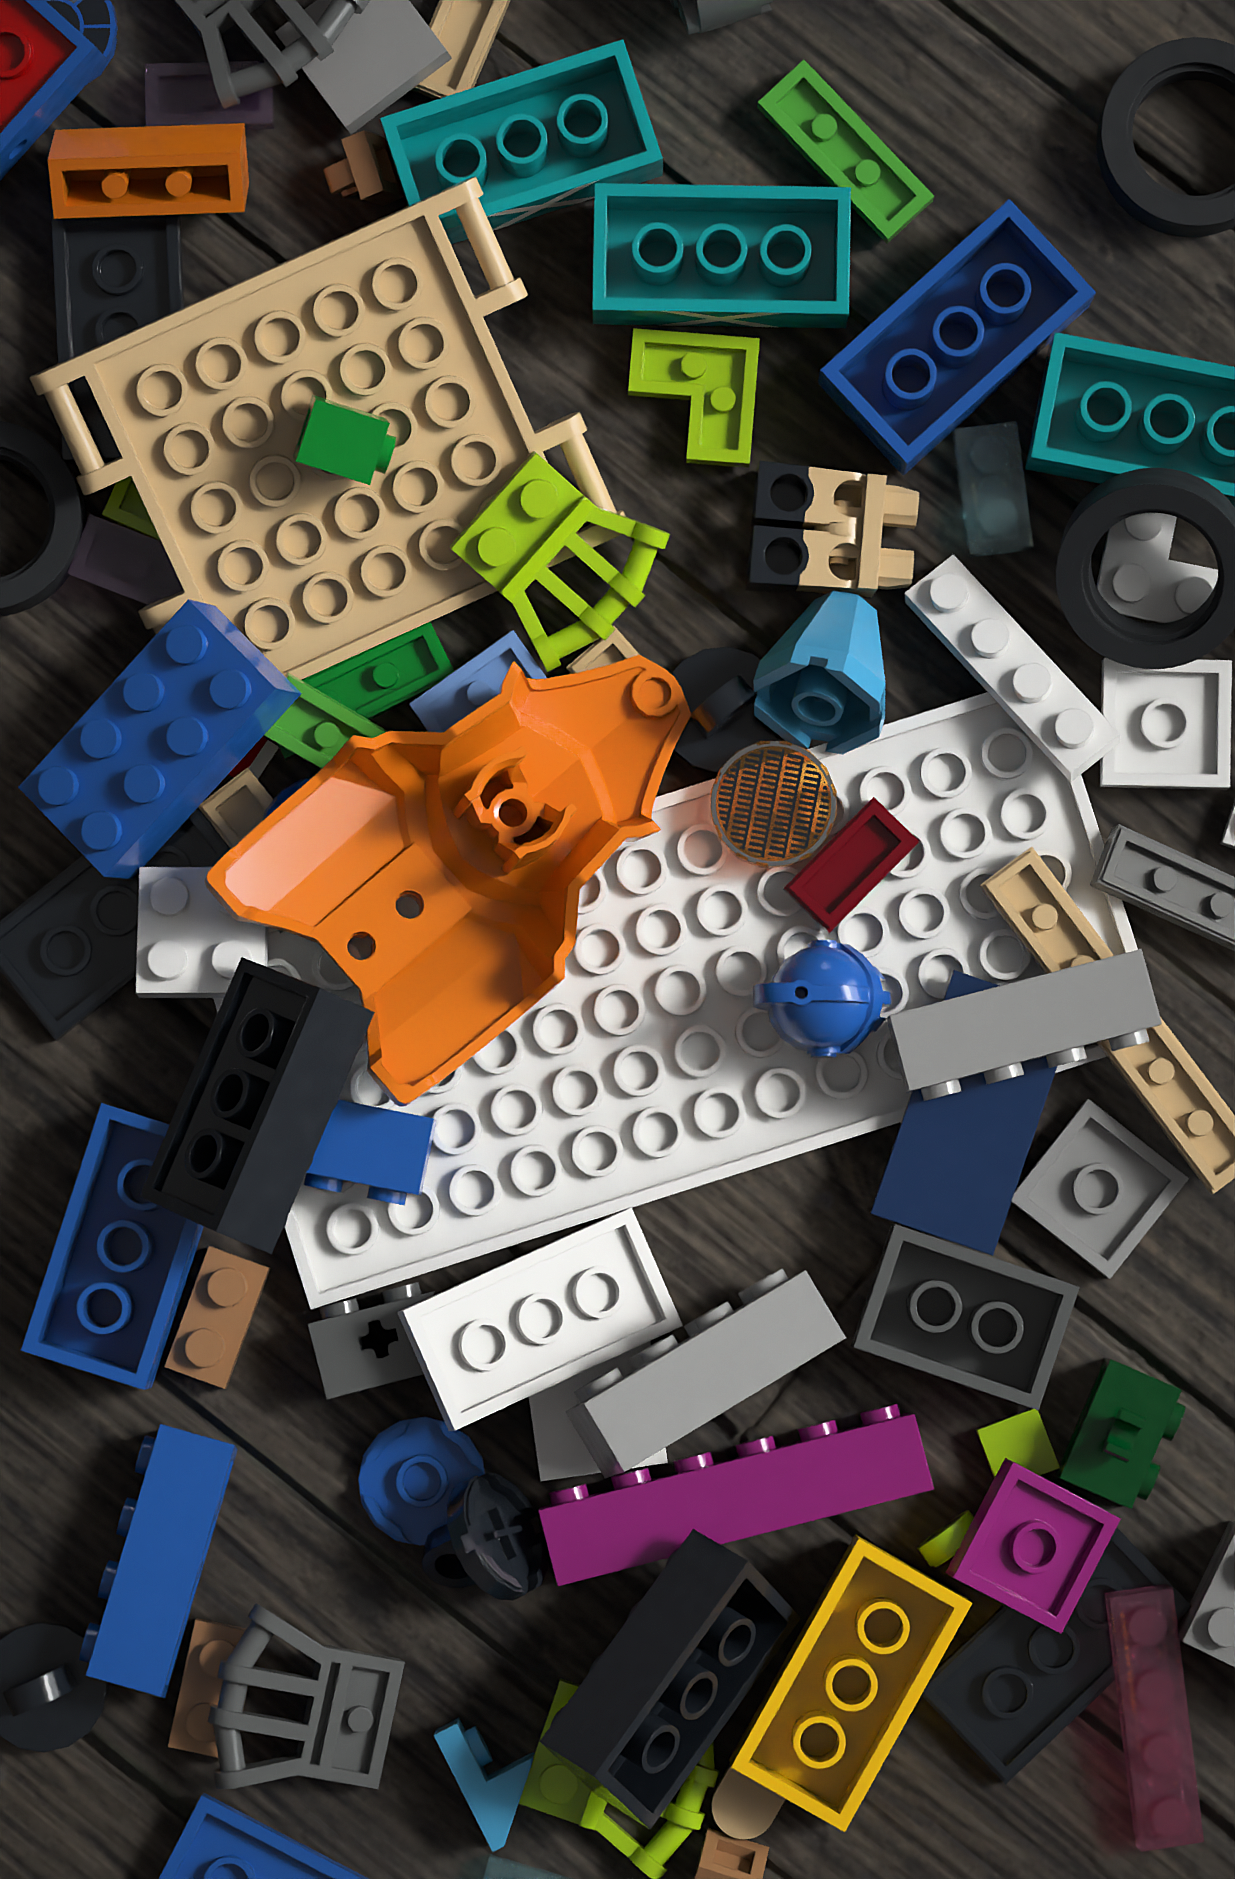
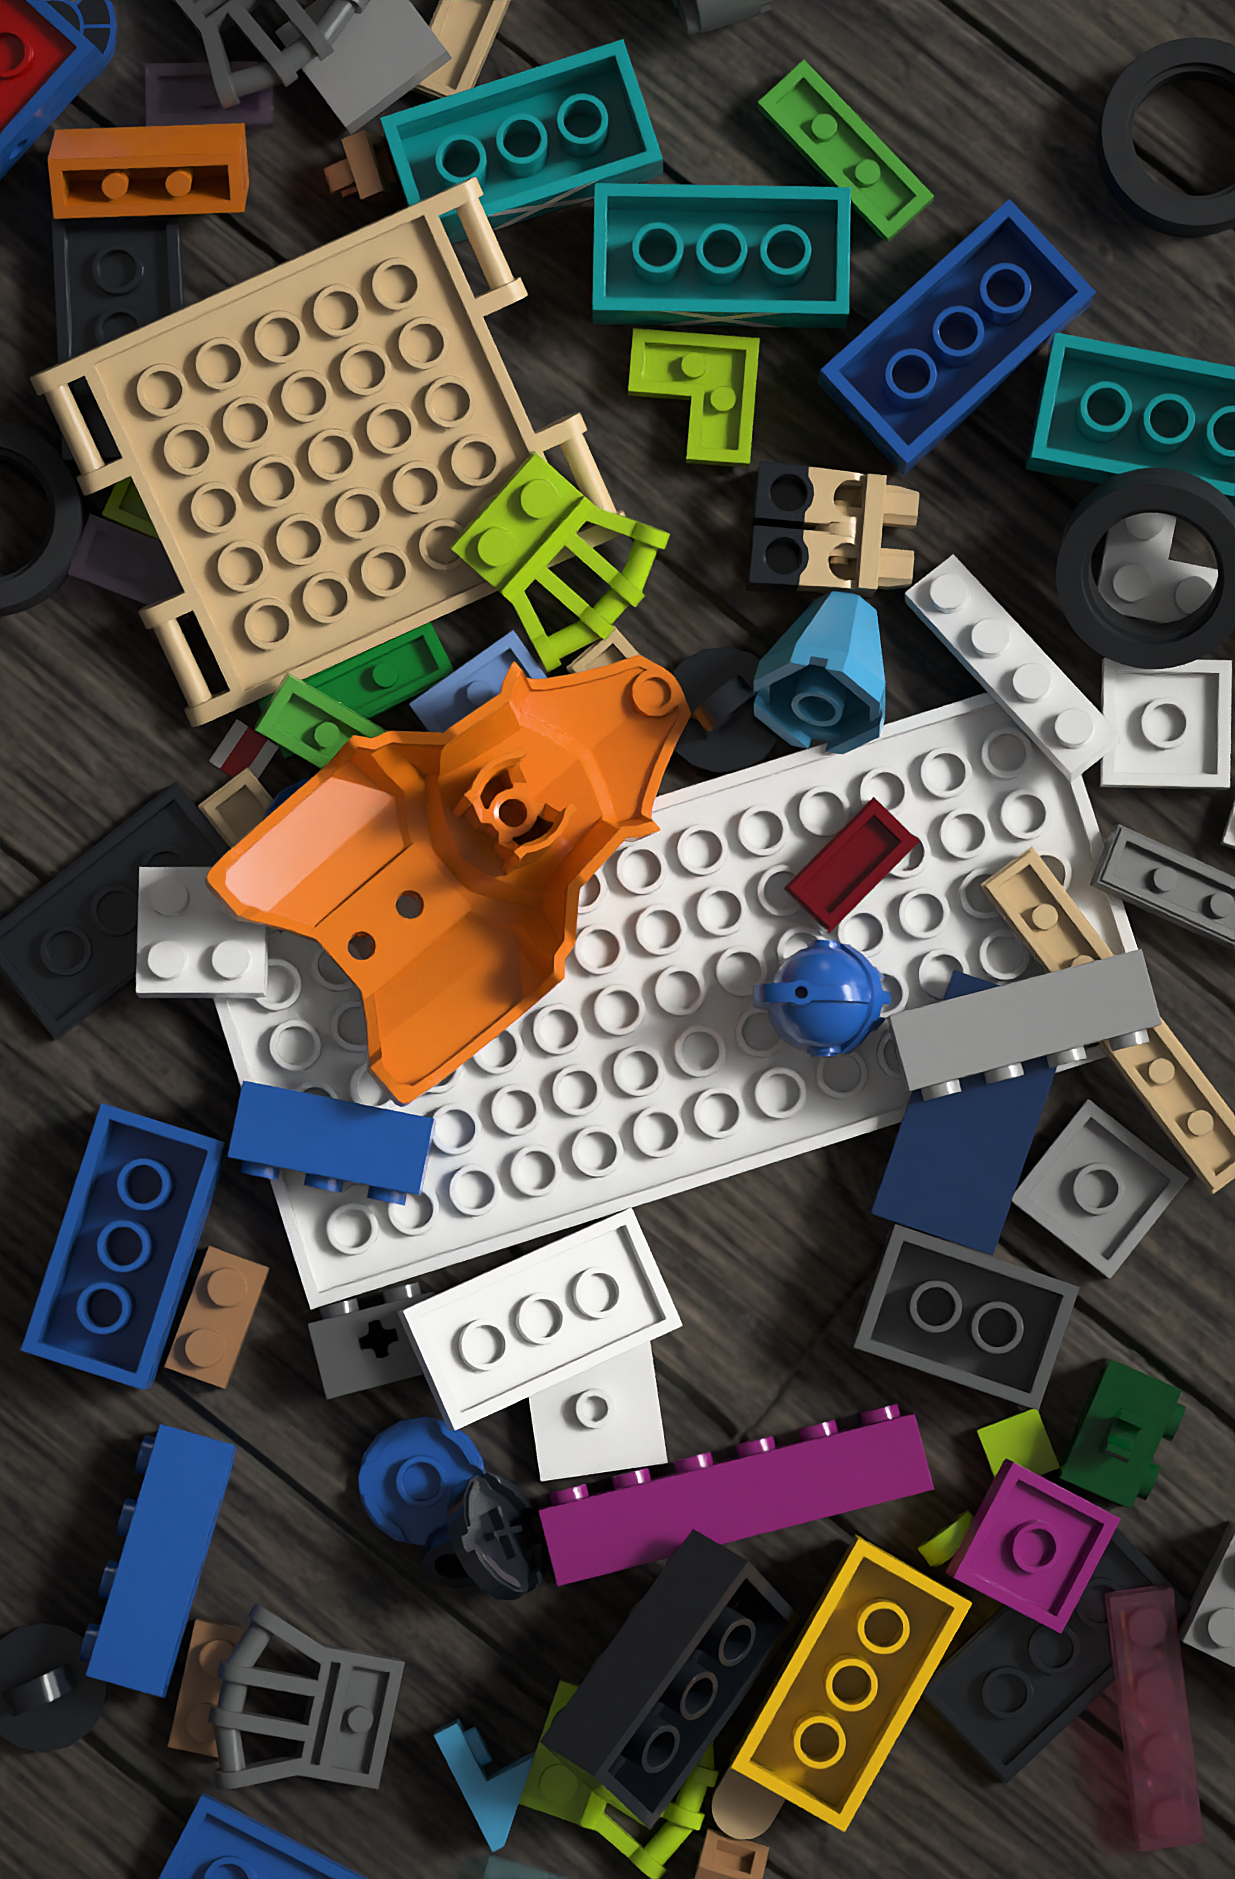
blue brick [18,599,302,879] -> none
black slope [139,957,375,1254] -> none
green brick [293,395,396,485] -> none
light grey brick [566,1268,846,1478] -> none
tile [710,741,837,868] -> none
clear light blue plate [952,421,1033,557] -> none

